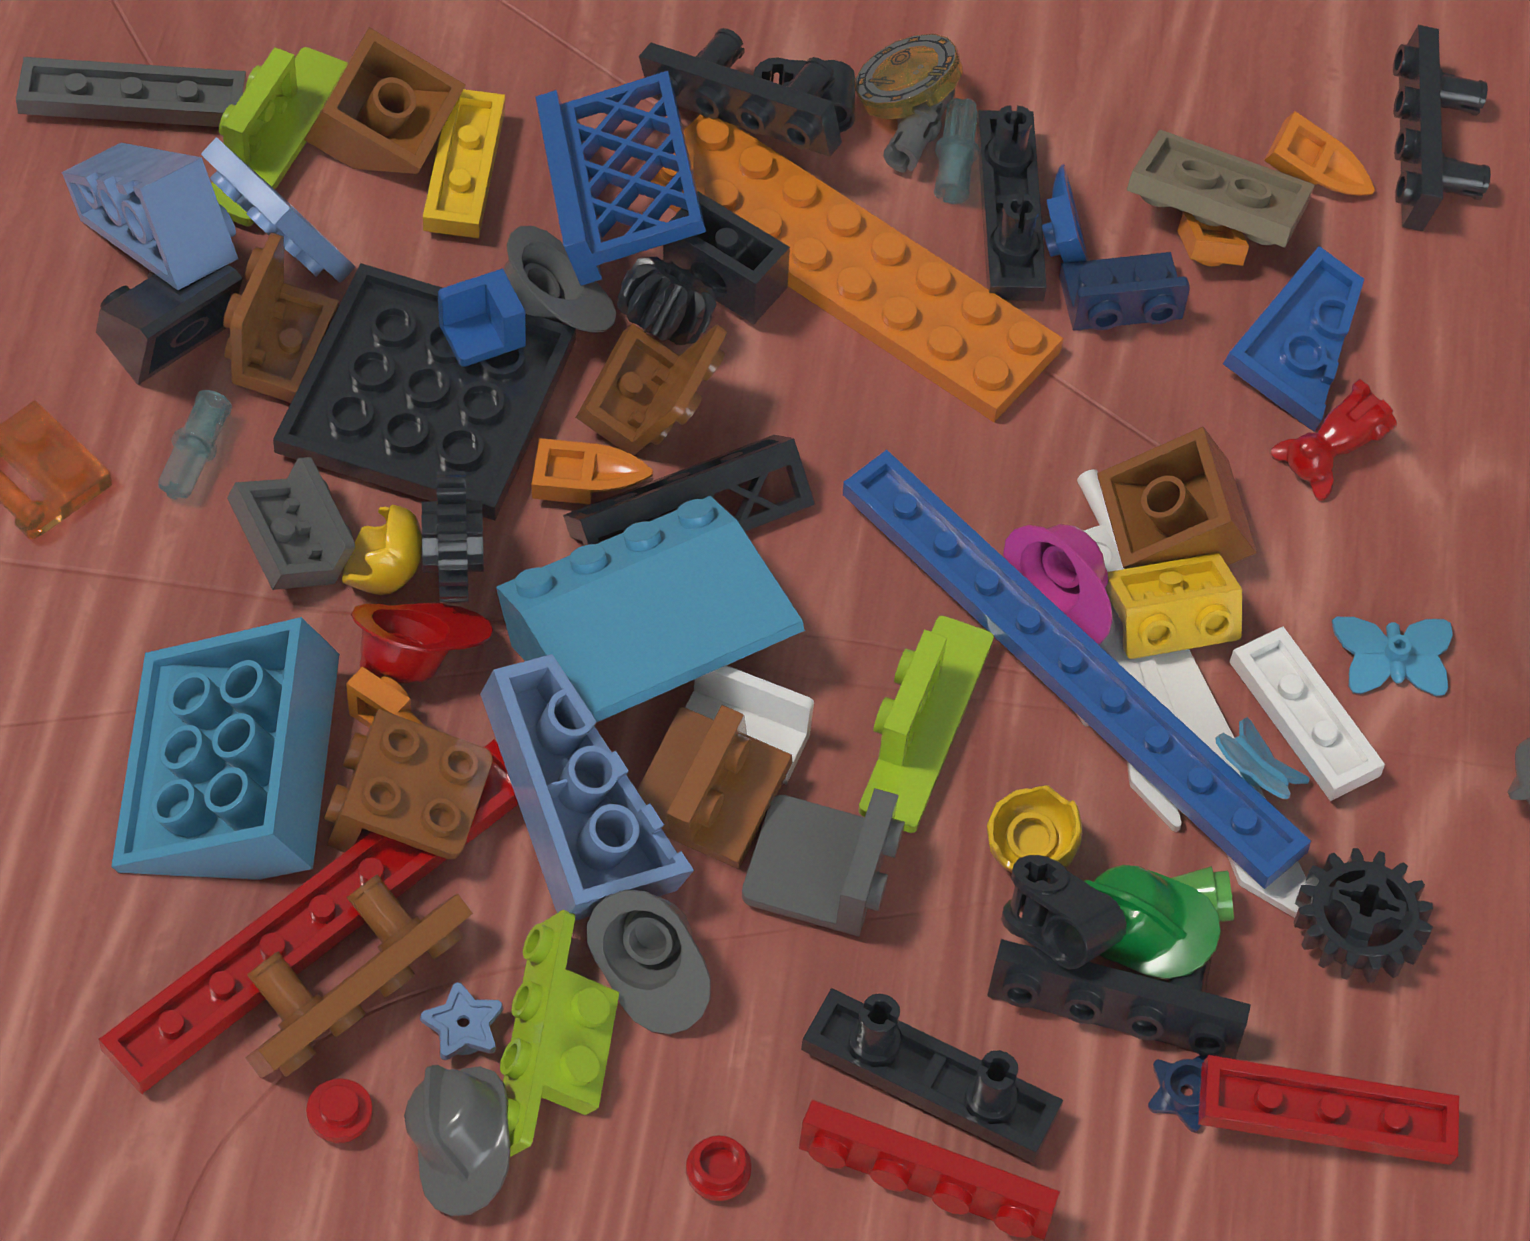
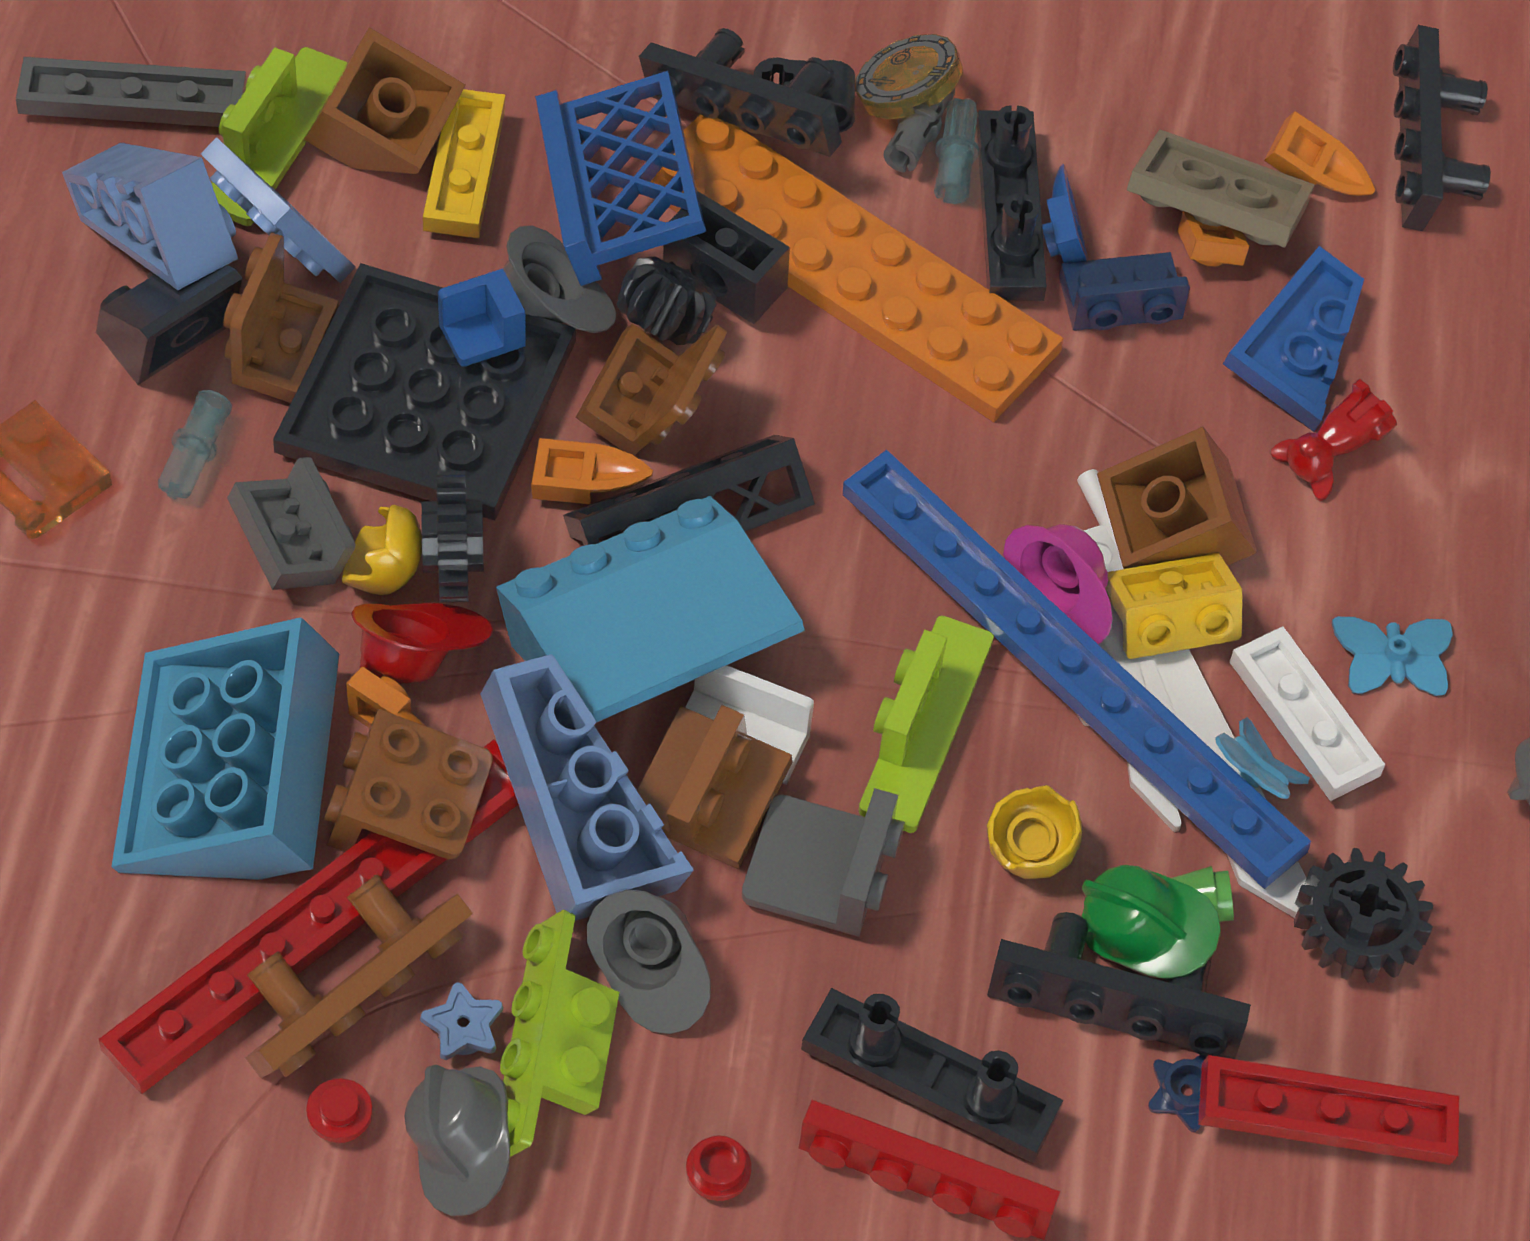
black piece [1001,855,1127,969] -> none

